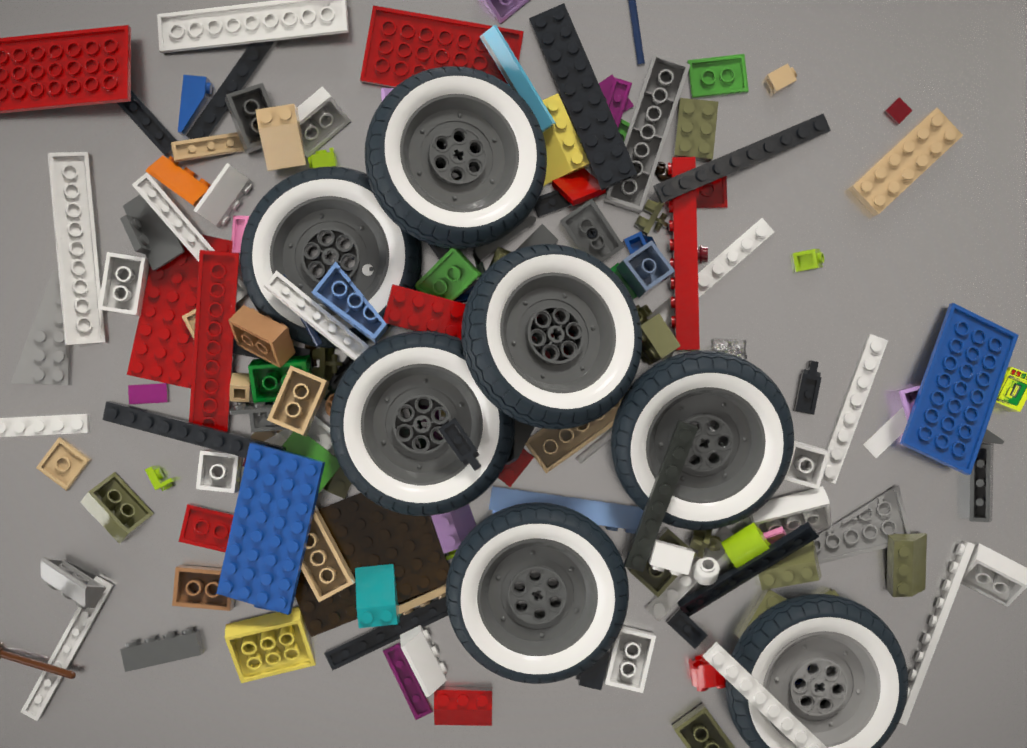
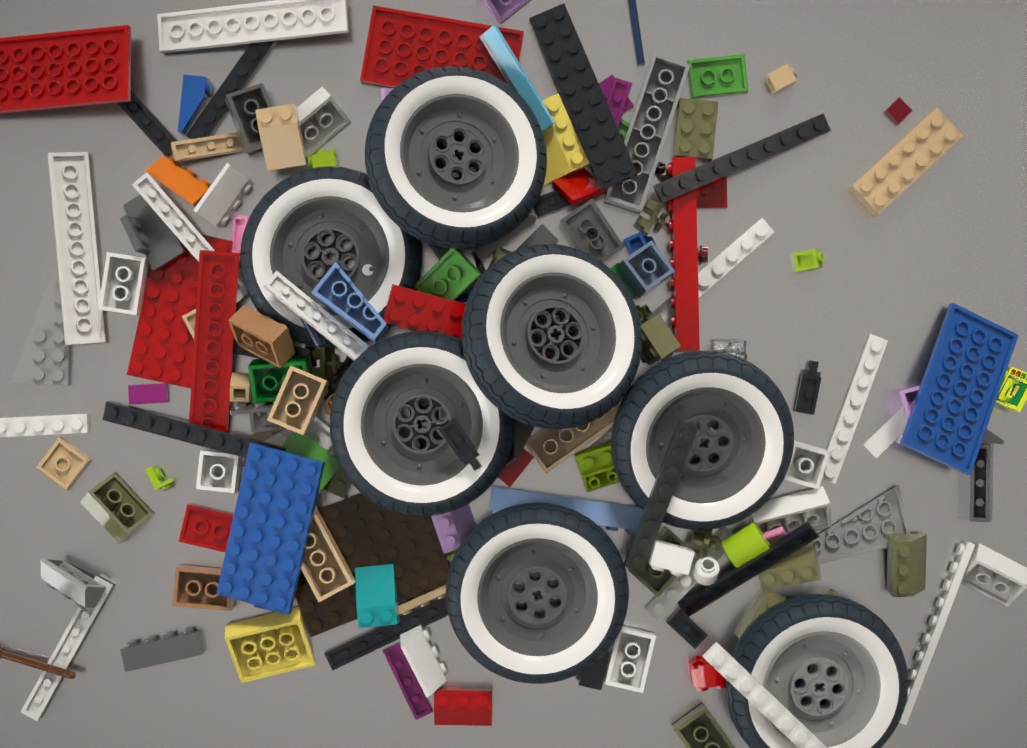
none -> lime brick [575,442,620,492]

